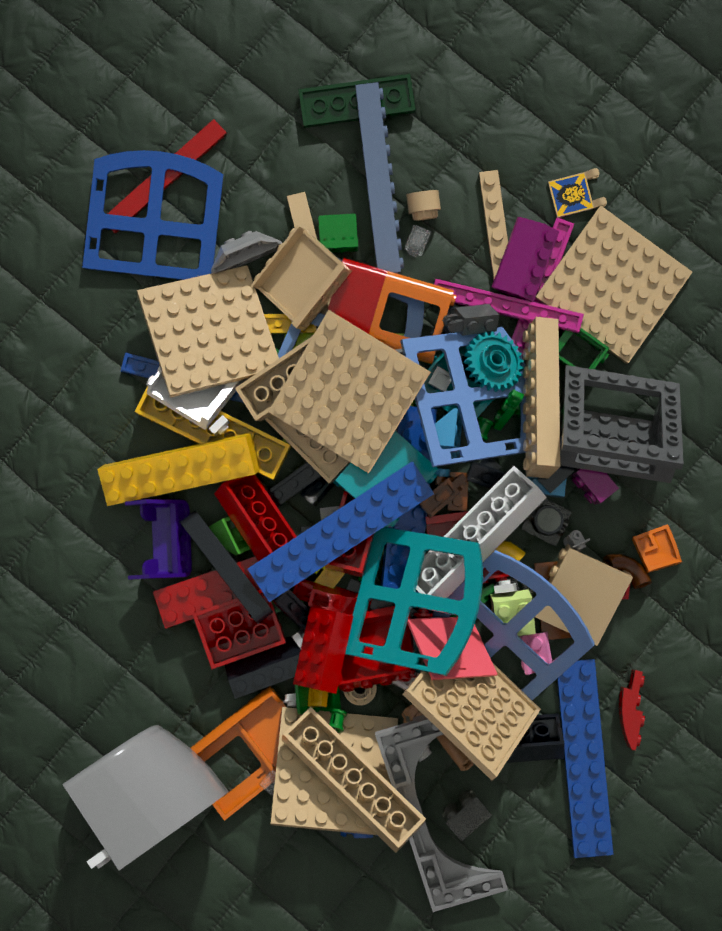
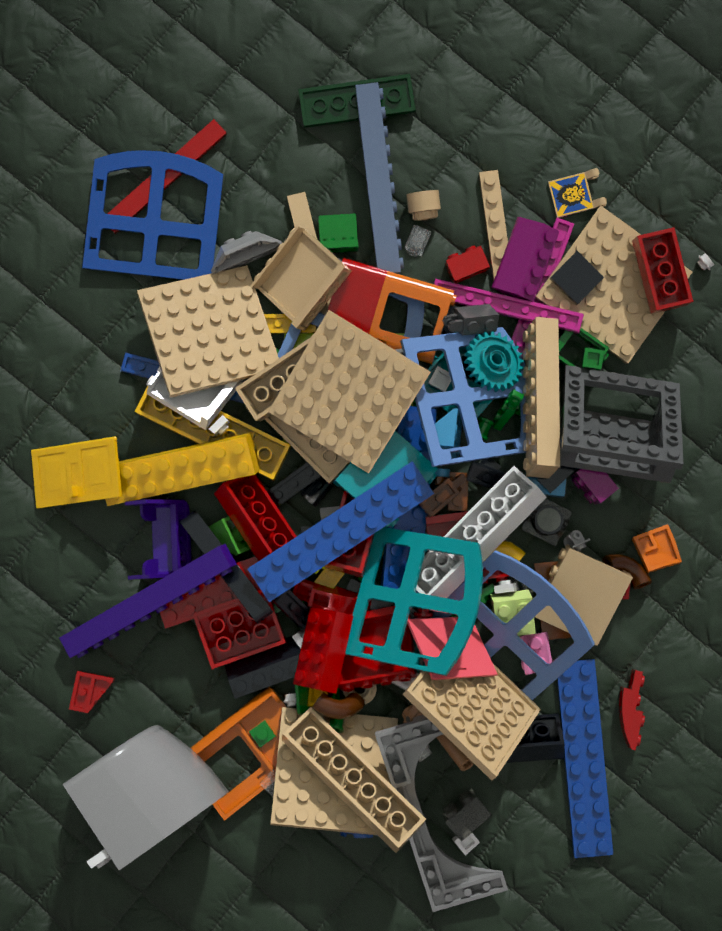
none -> yellow door [31,436,122,508]
none -> dark purple brick [59,544,237,658]
none -> red wing [69,671,115,713]
none -> green plate [249,720,276,747]
none -> reddish brown cylinder [312,692,365,720]
none -> red brick [445,245,490,284]
none -> white plate [452,826,480,856]
none -> black tile [549,251,604,305]
none -> green plate [581,347,604,370]
none -> red brick [632,227,694,314]
none -> white plate [697,253,714,270]

